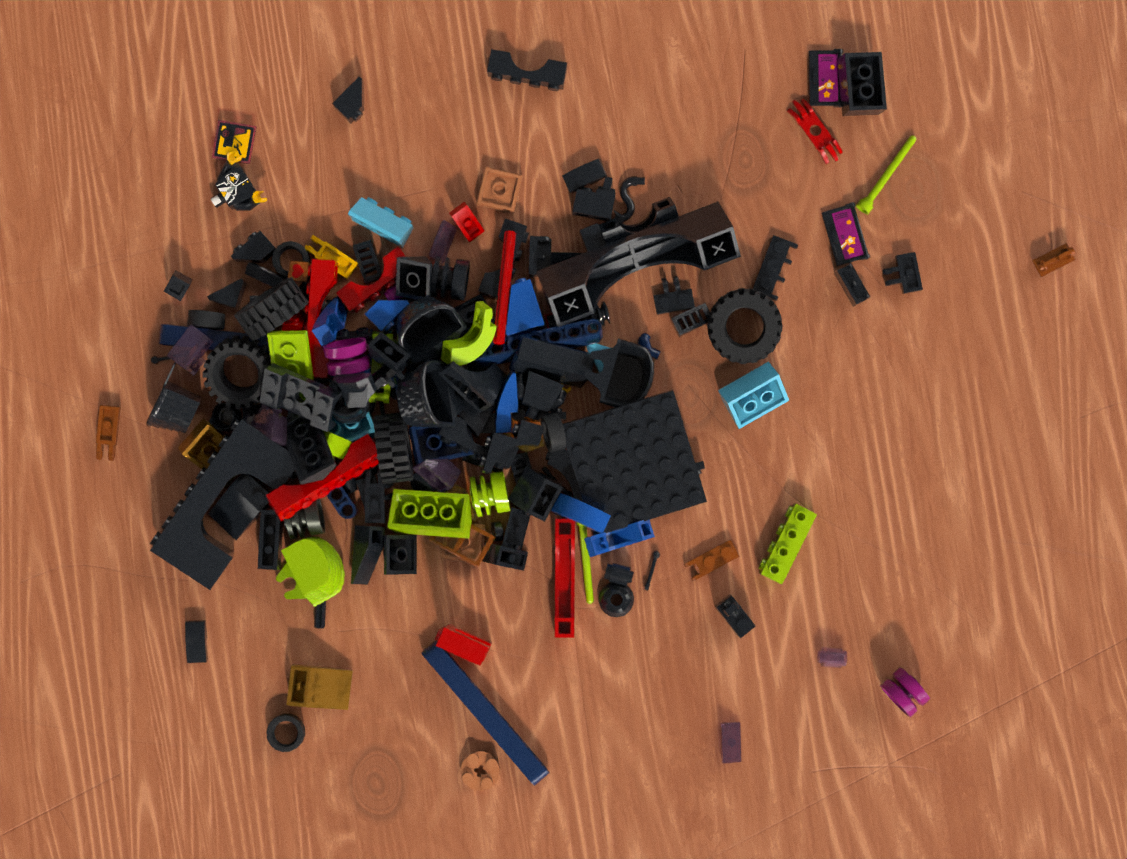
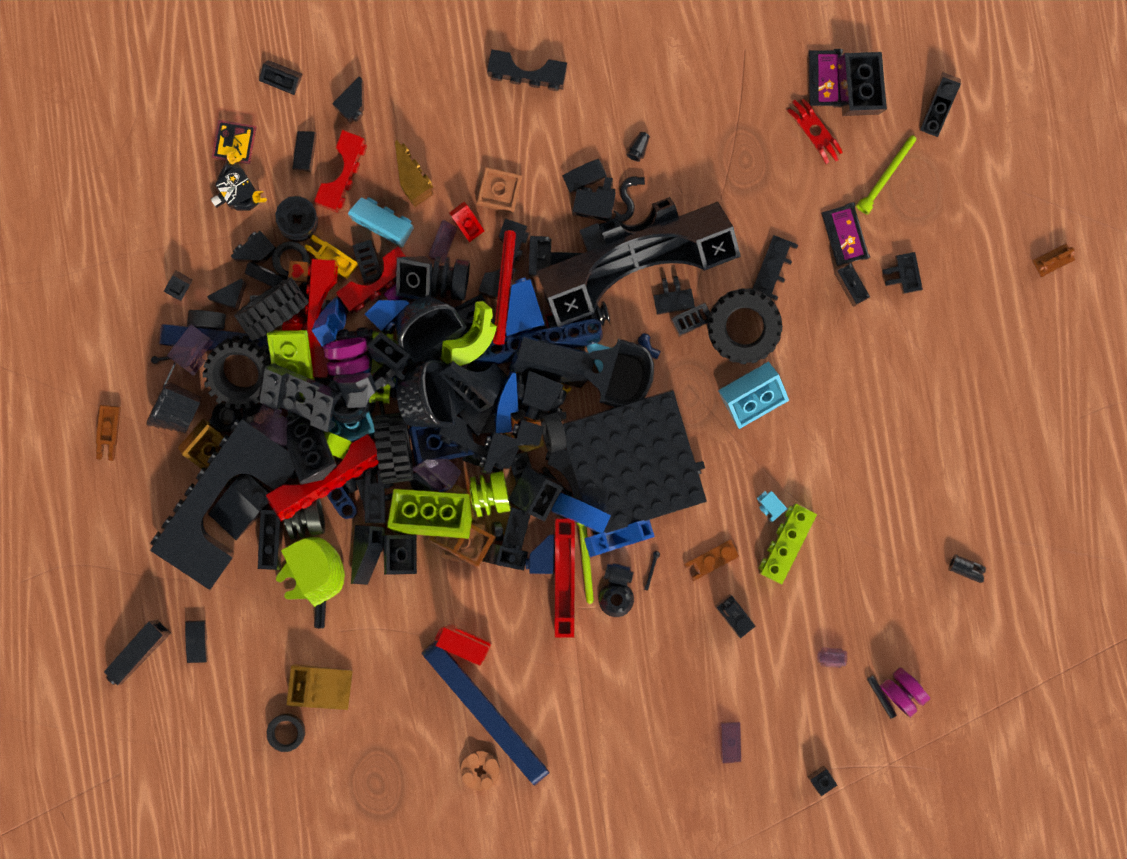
none -> black slope [104,620,171,686]
none -> black slope [259,60,303,95]
none -> black wheel [275,196,318,242]
none -> black slope [292,131,317,172]
none -> red arch [314,130,367,213]
none -> pearl gold slope [395,140,434,208]
none -> dark blue slope [526,535,554,574]
none -> black cone [626,132,650,162]
none -> medium azure brick [756,491,787,522]
none -> black brick [807,766,838,796]
none -> black piece [867,675,897,719]
none -> black slope [920,72,961,137]
none -> black hinge [948,554,986,583]

